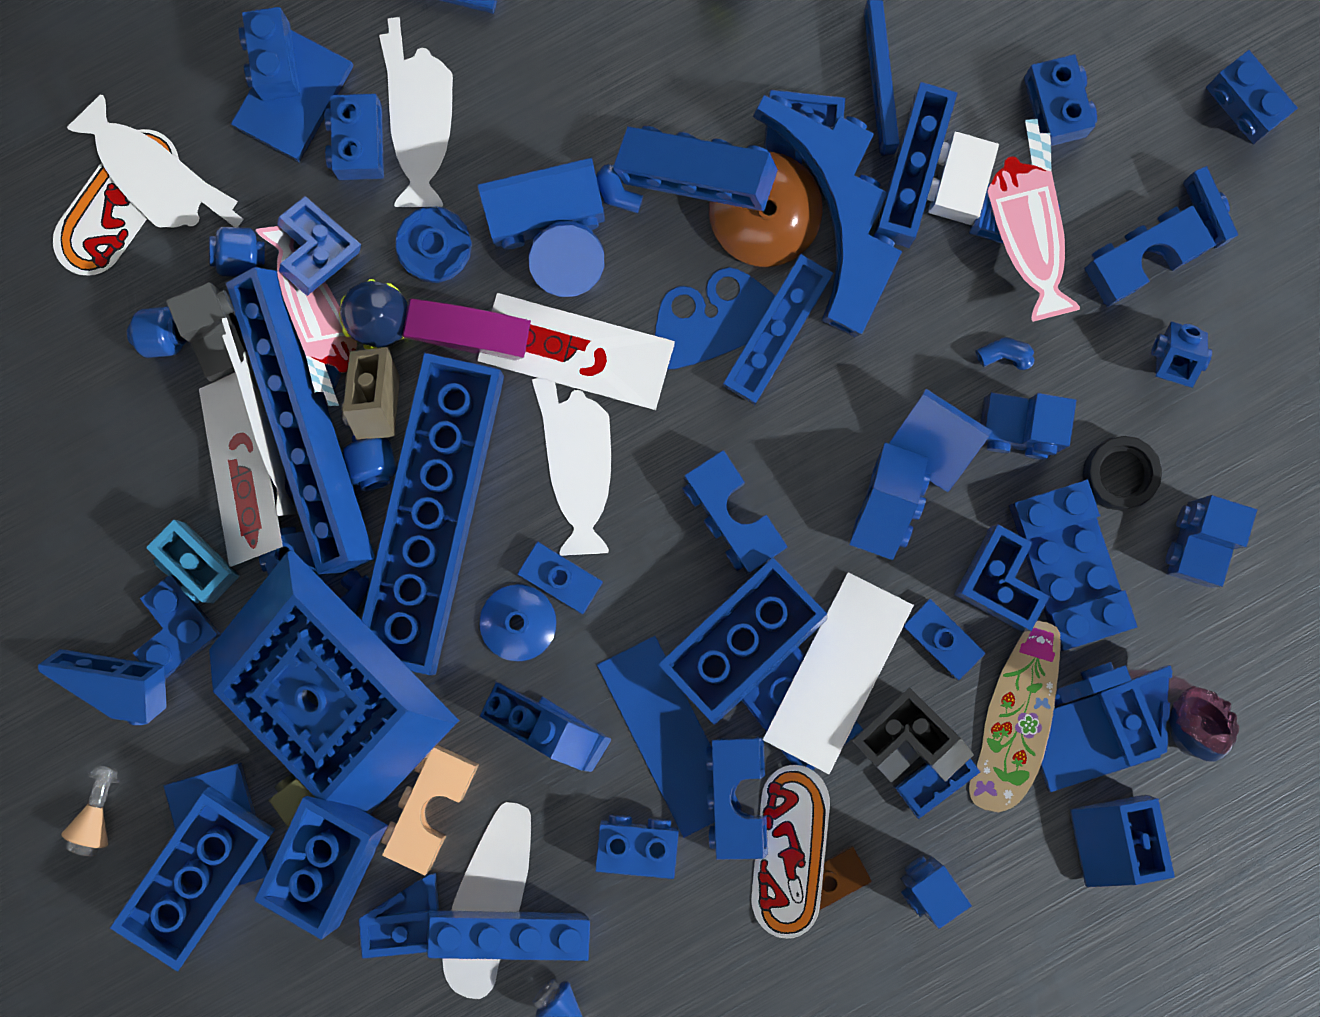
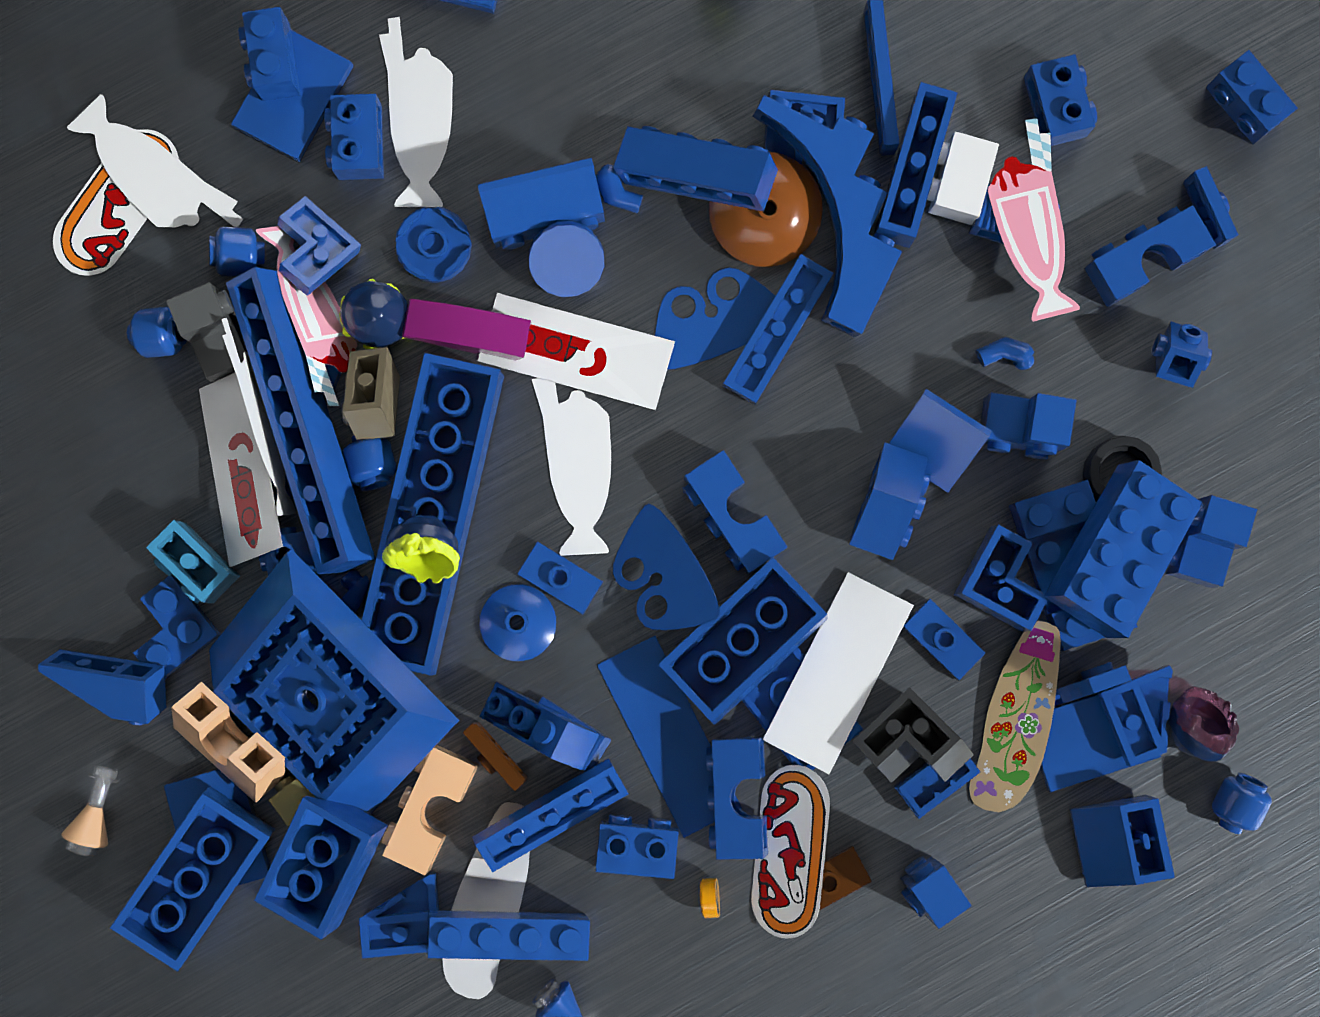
none -> light nougat arch [171,682,285,803]
none -> neon yellow hair [382,515,460,584]
none -> reddish brown plate [463,722,528,791]
none -> blue plate [472,758,629,873]
none -> blue piece [613,504,720,630]
none -> light orange tile [700,878,720,918]
none -> blue brick [1044,460,1203,638]
none -> blue head [1212,773,1272,834]

